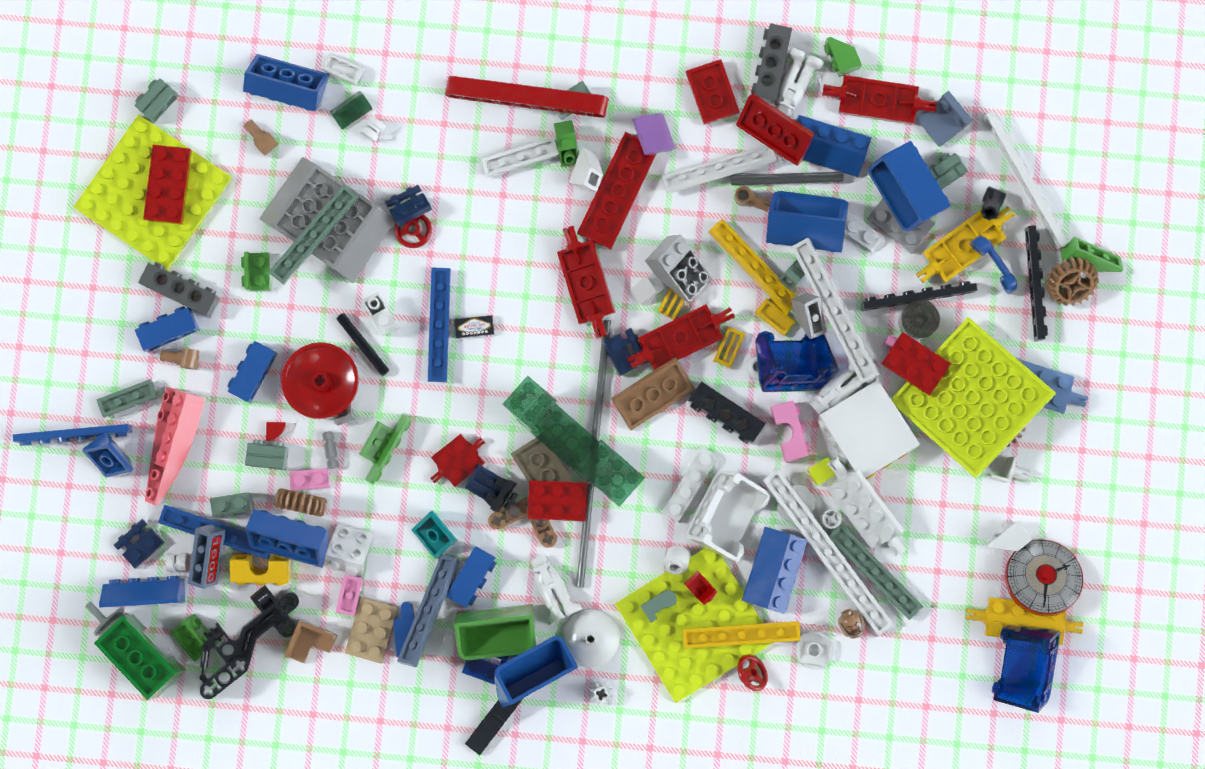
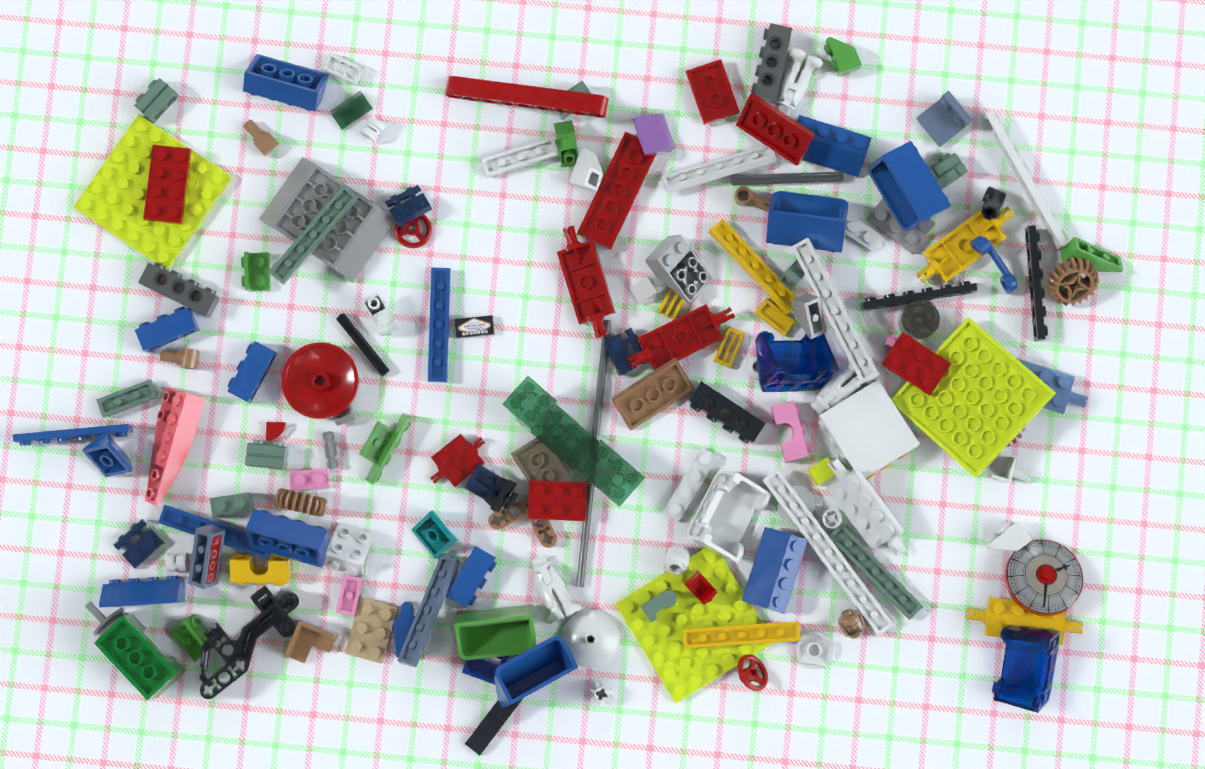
red plate [822,75,937,125] -> none

